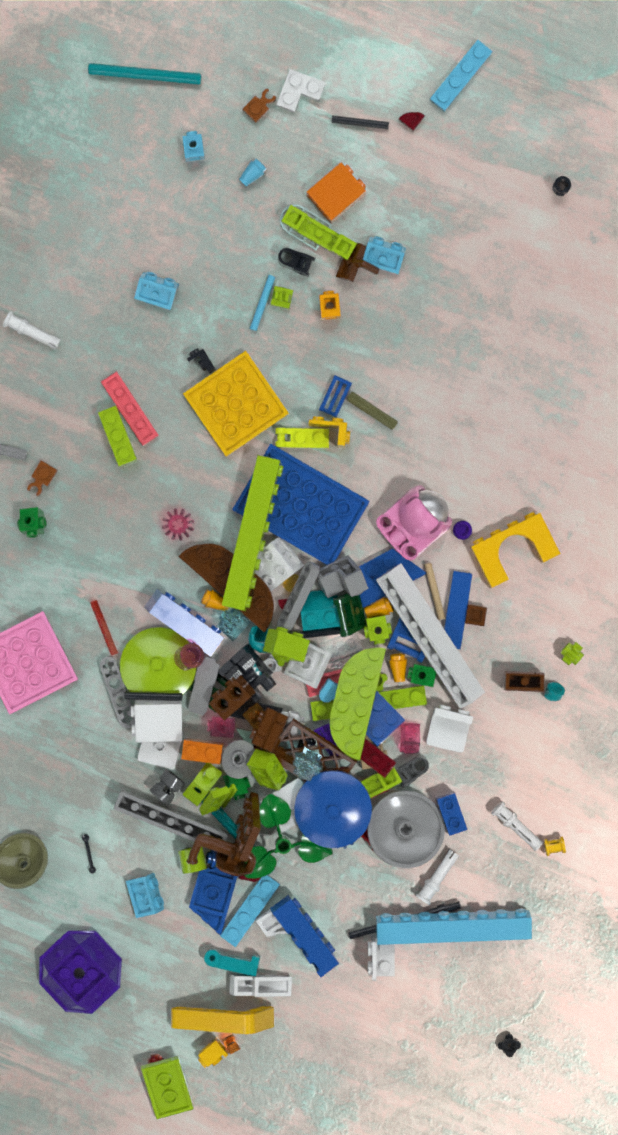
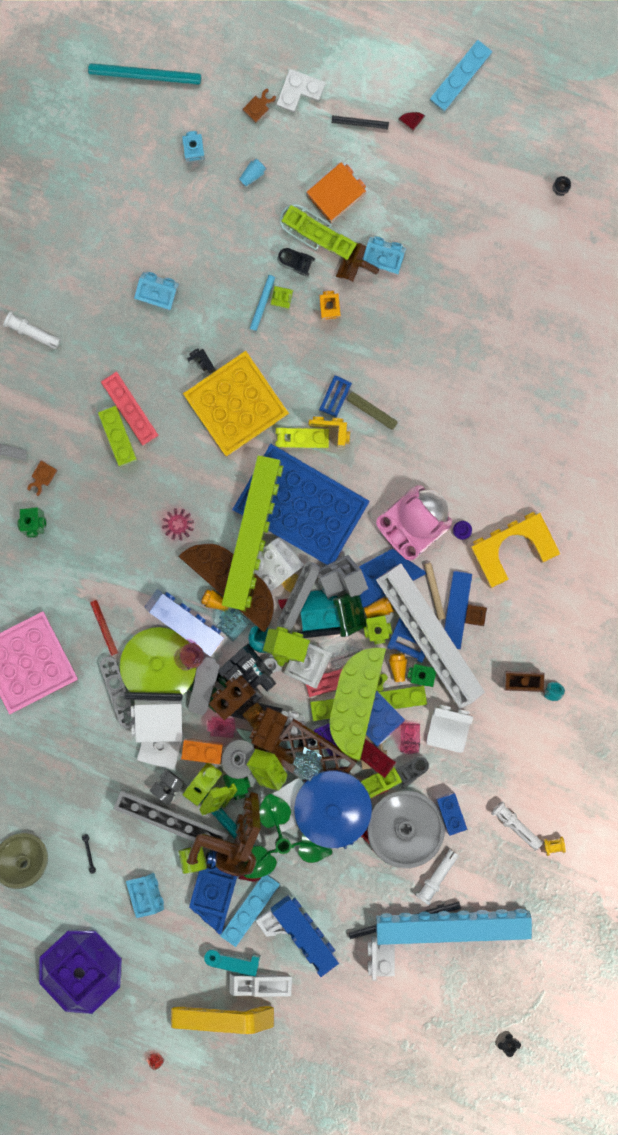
lime tile [141,1056,194,1119] -> none
yellow brick [198,1037,229,1068] -> none
clear orange piece [222,1034,241,1055] -> none
medium azure tile [319,678,338,702] -> none
lime gear [560,642,584,665] -> none

